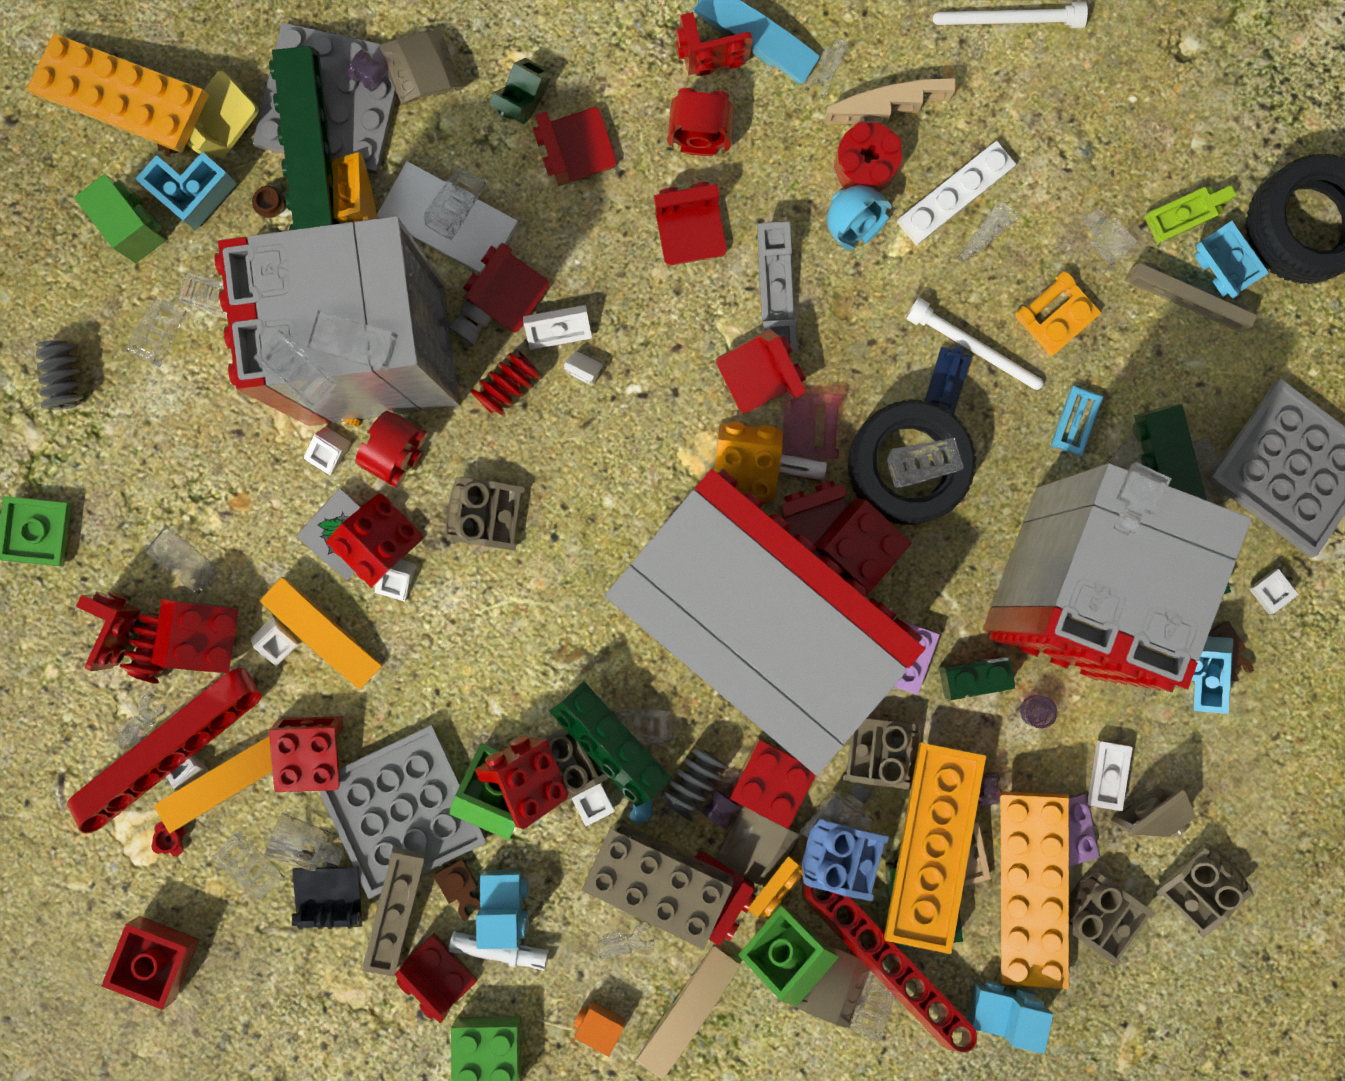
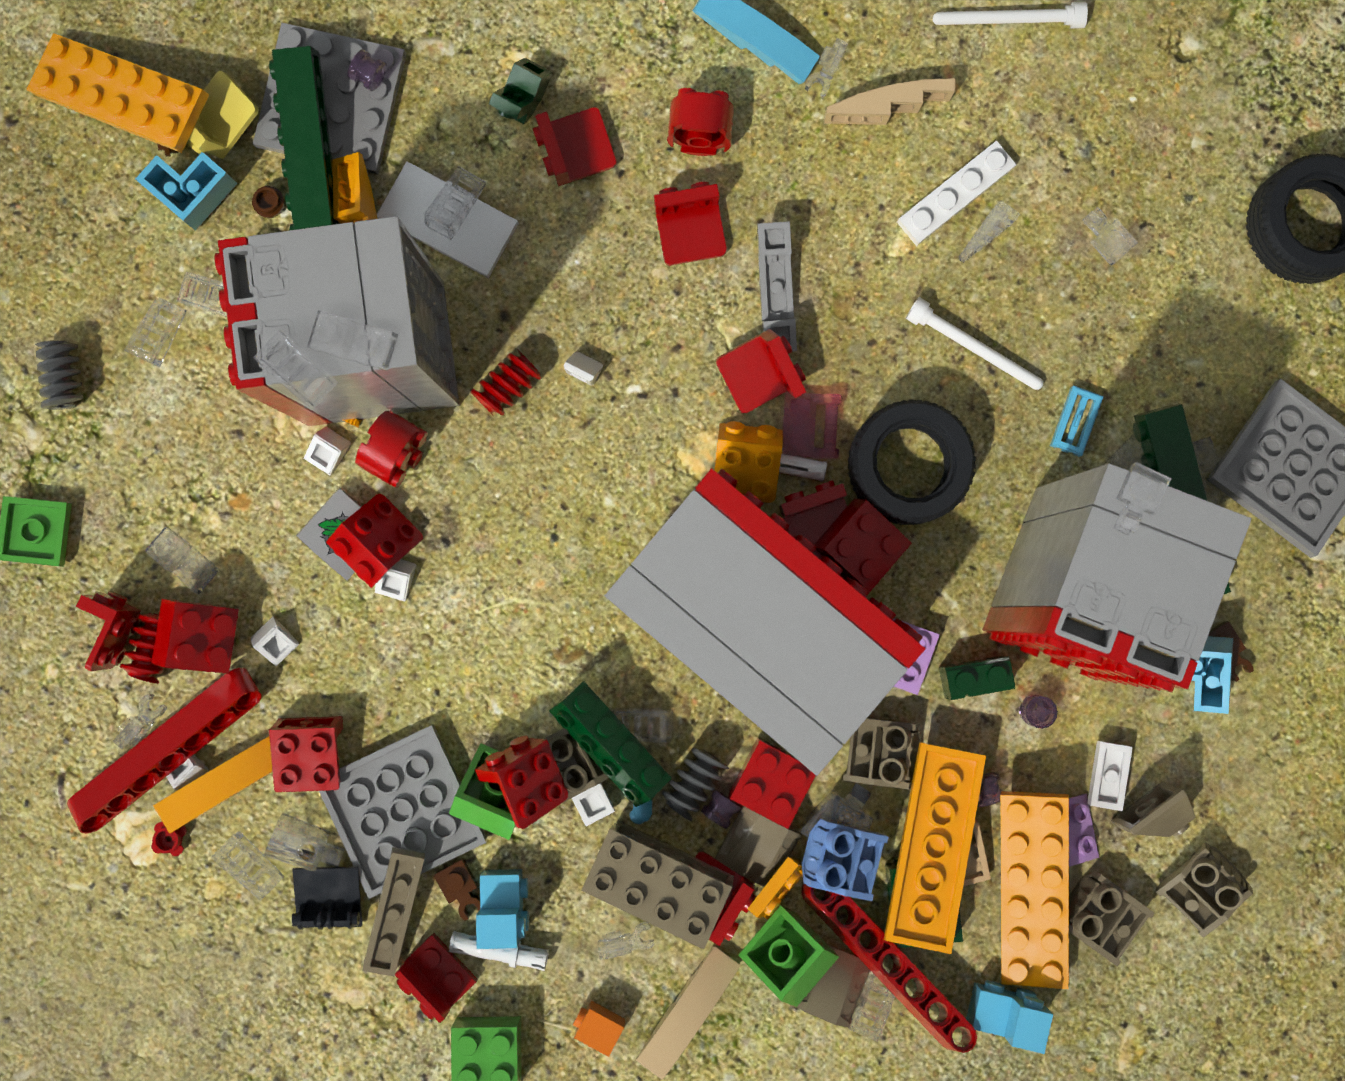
bright green brick [74,174,166,263] -> none
red brick [101,916,199,1010] -> none
light orange slope [259,576,382,690] -> none
dark tan slope [379,30,464,106] -> none
dark tan slope [446,477,525,551] -> none
light grey wheel [448,301,492,345] -> none
red bracket [463,242,549,332] -> none
white plate [523,305,592,350] -> none
red bracket [675,12,753,76] -> none
medium azure cylinder [827,185,892,250] -> none
red brick [834,122,902,192] -> none
clear slope [887,438,964,488] -> none
dark blue hinge [925,347,972,415] -> none
light orange plate [1015,271,1101,357] -> none
dark tan plate [1125,262,1257,333] -> none
lime hinge [1144,185,1237,245] -> none
medium azure bracket [1194,220,1269,298] -> none
white plate [1249,569,1299,614] -> none

